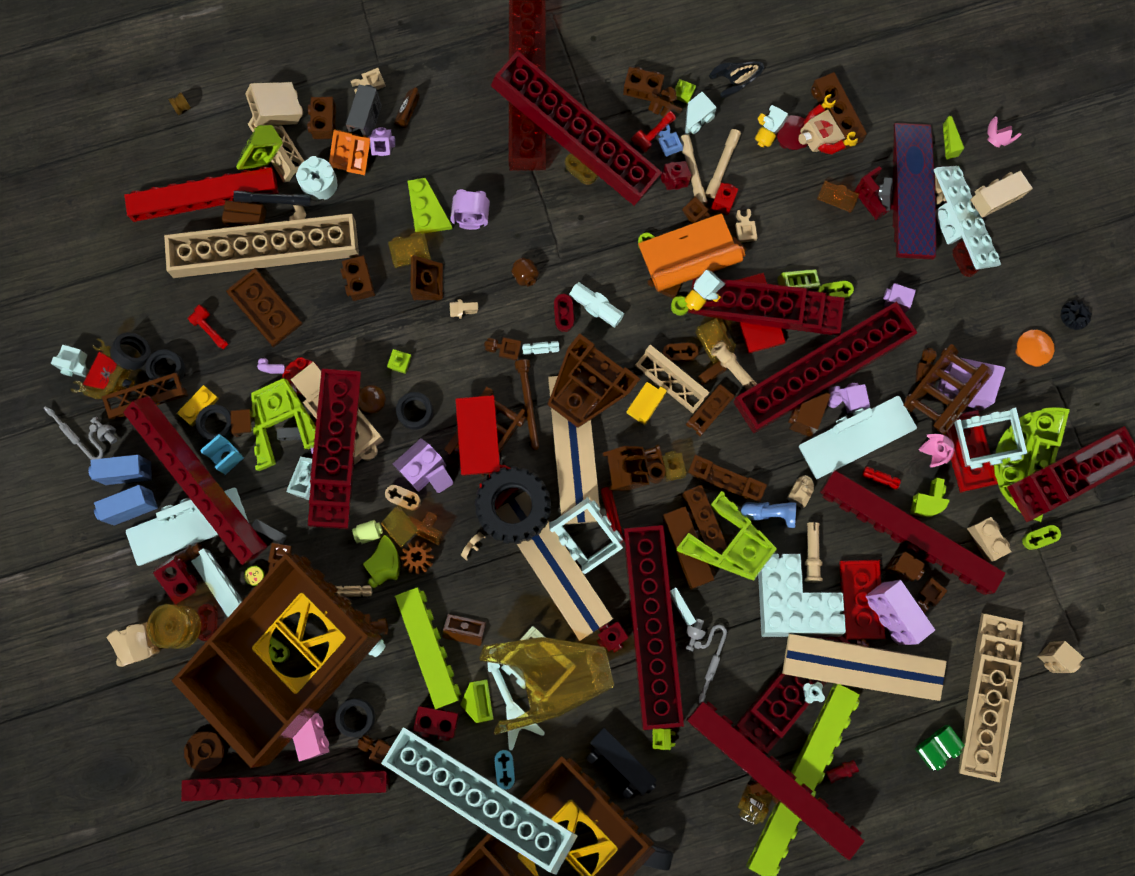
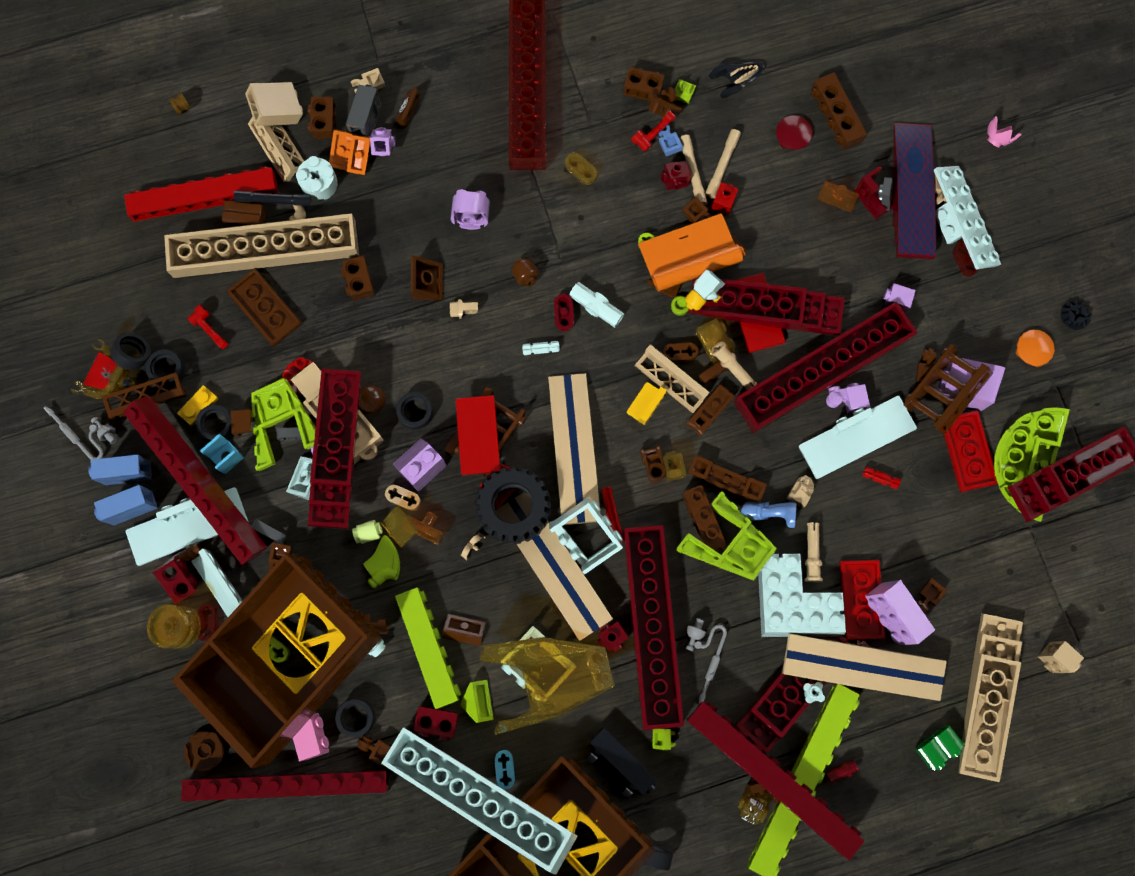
light aqua brick [51,345,90,377] -> none
tan piece [107,622,160,667] -> none
lime slope [236,125,283,170] -> none
light yellow tile [244,566,265,586] -> none
lavender arm [257,358,284,374] -> none
tan axle [336,585,372,597] -> none
lime tile [387,349,412,374] -> none
clear yellow brick [388,232,431,268] -> none
dark orange gear [401,541,435,575] -> none
lime wing [408,178,453,235] -> none
lavender slope [426,465,453,493] -> none
reddish brown plate [484,337,521,361] -> none
light aqua piece [487,655,544,750] -> none
dark red brick [491,51,662,206] -> none
reddish brown piece [515,359,539,450] -> none
reddish brown wedge [548,333,640,428] -> none
reddish brown piece [603,446,650,491] -> none
reddish brown brick [662,507,716,589] -> none
light aqua tile [670,587,696,626] -> none
light aqua slope [685,92,716,135] -> none
tan plate [735,209,757,243] -> none
piece [755,105,789,148] -> none
lime slope [777,269,820,290] -> none
reddish brown slope [788,393,831,437] -> none
torso [798,94,858,155] -> none
lime beam [817,281,854,299] -> none
dark red brick [819,470,1006,595] -> none
reddish brown brick [886,552,924,583] -> none
lime brick [910,478,949,517] -> none
bright pink piece [919,434,954,467] -> none
lime slope [943,116,964,160] -> none
light aqua window [954,408,1027,469] -> none
tan brick [967,517,1011,562] -> none
tan brick [970,170,1033,218] -> none
lime beam [1022,525,1061,550] -> none

